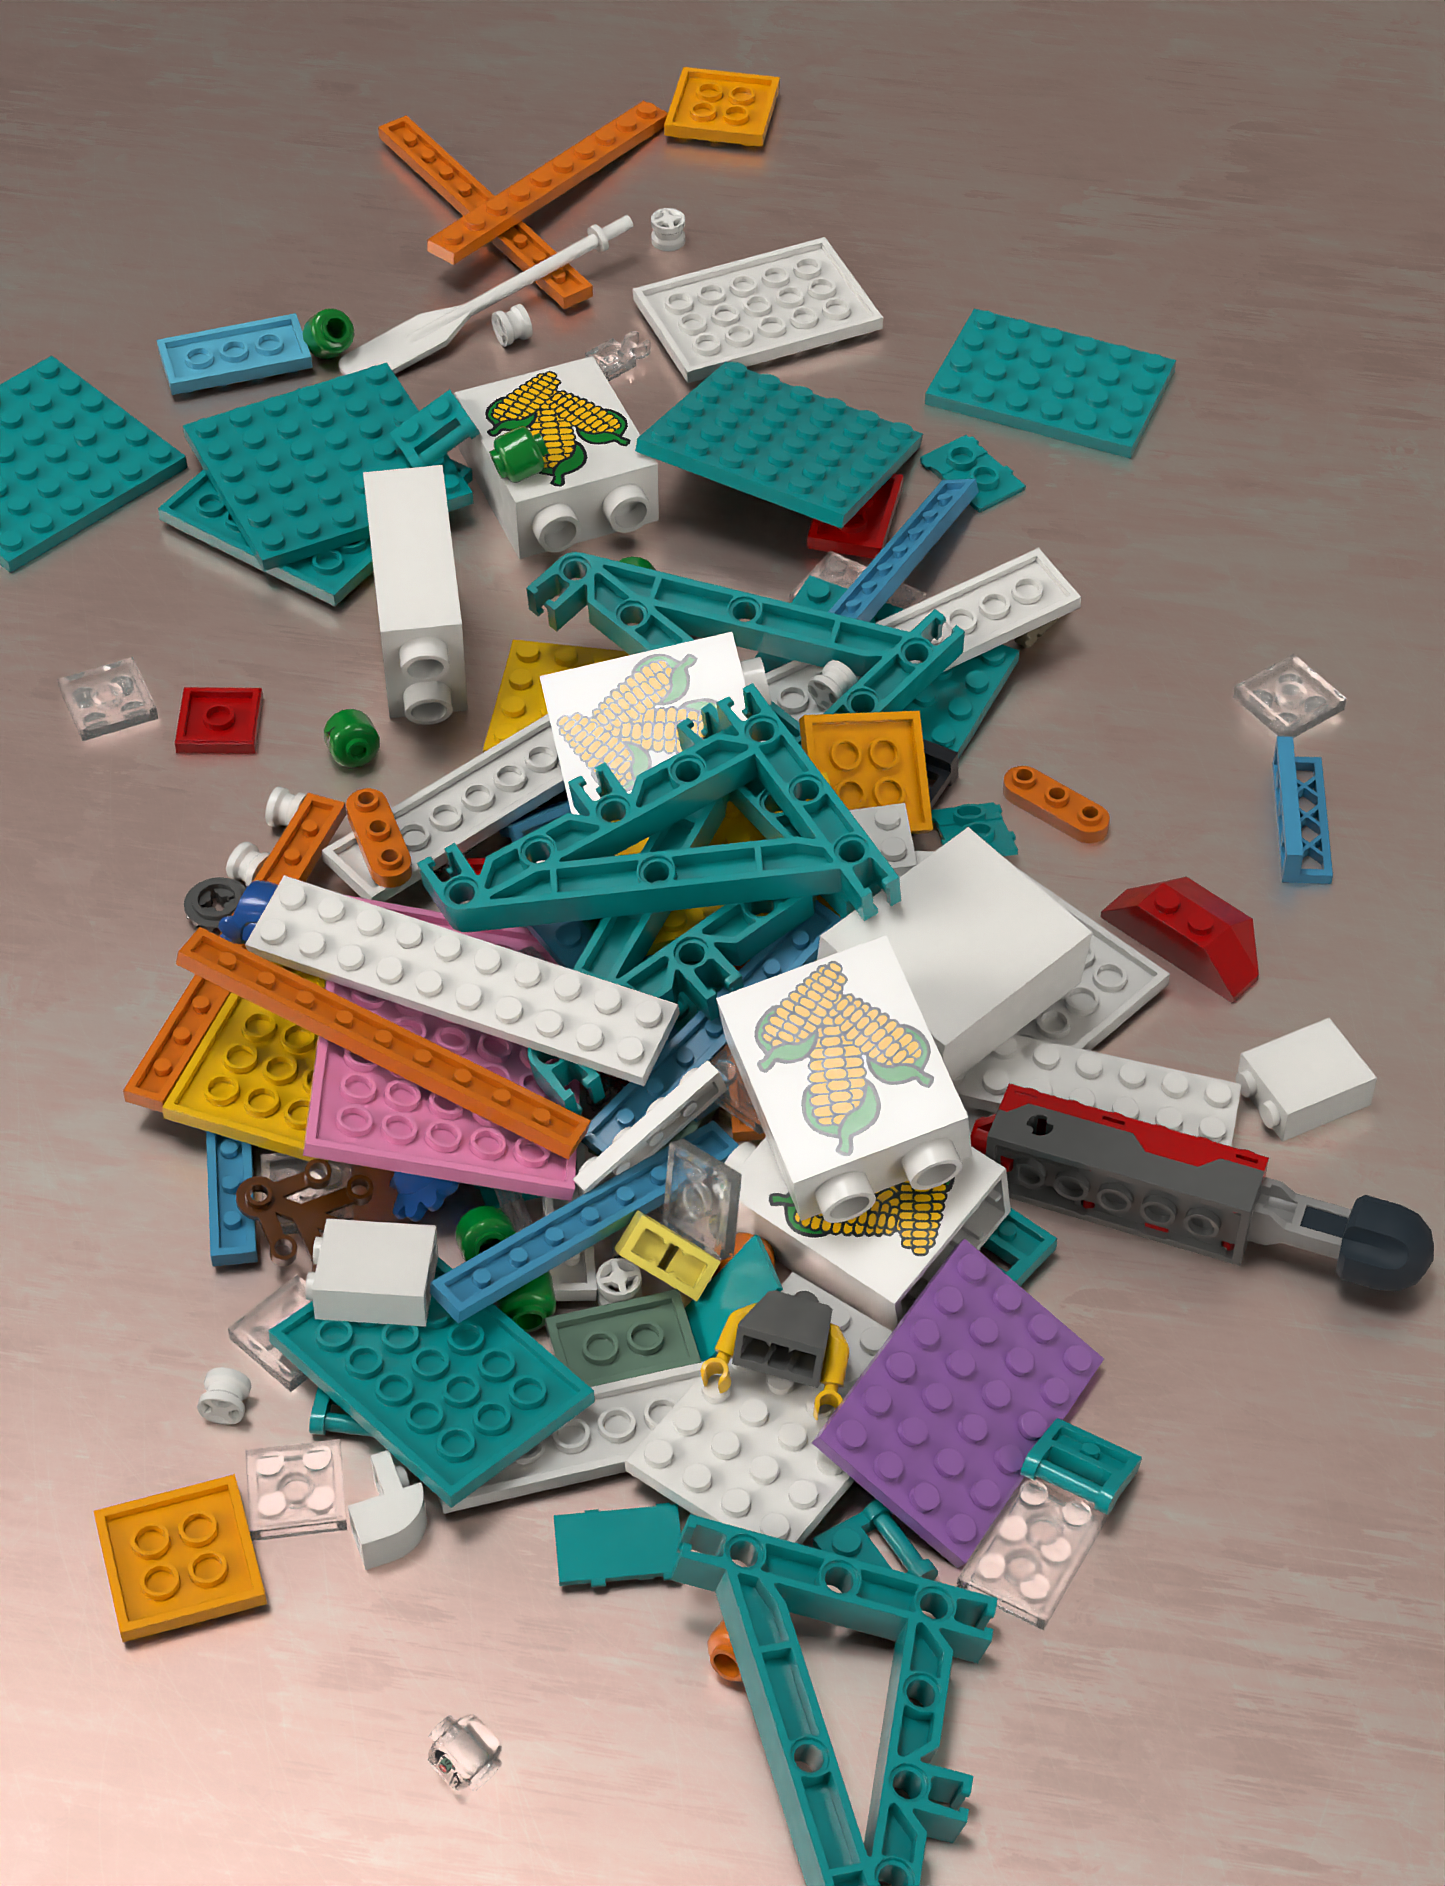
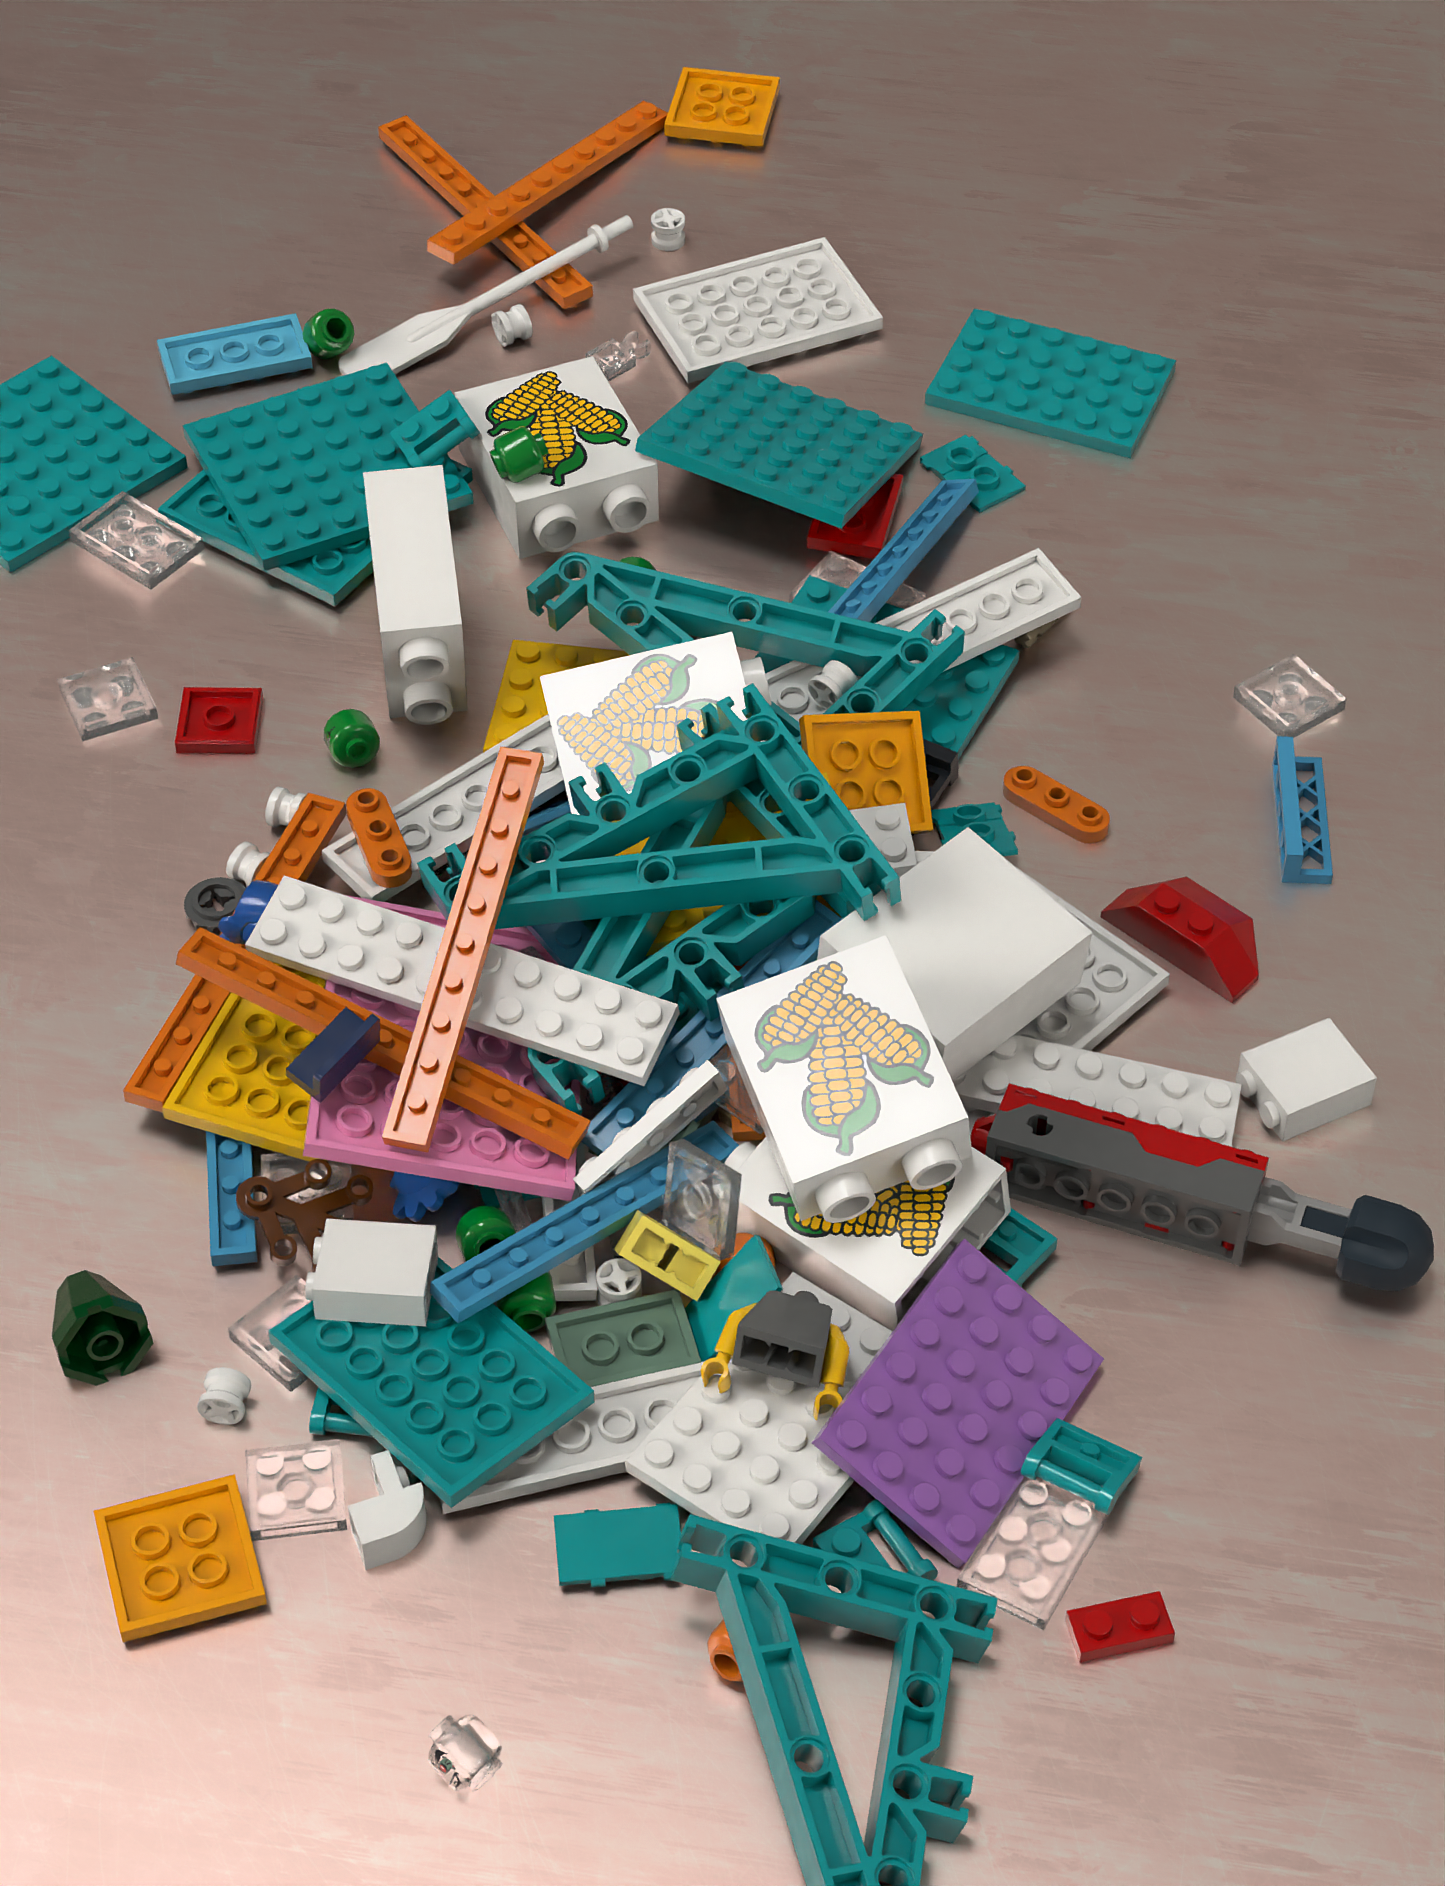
none -> dark green cone [52,1270,154,1386]
none -> clear plate [69,491,204,590]
none -> dark blue panel [286,1007,380,1103]
none -> plate [382,746,544,1153]
none -> red plate [1065,1591,1175,1663]

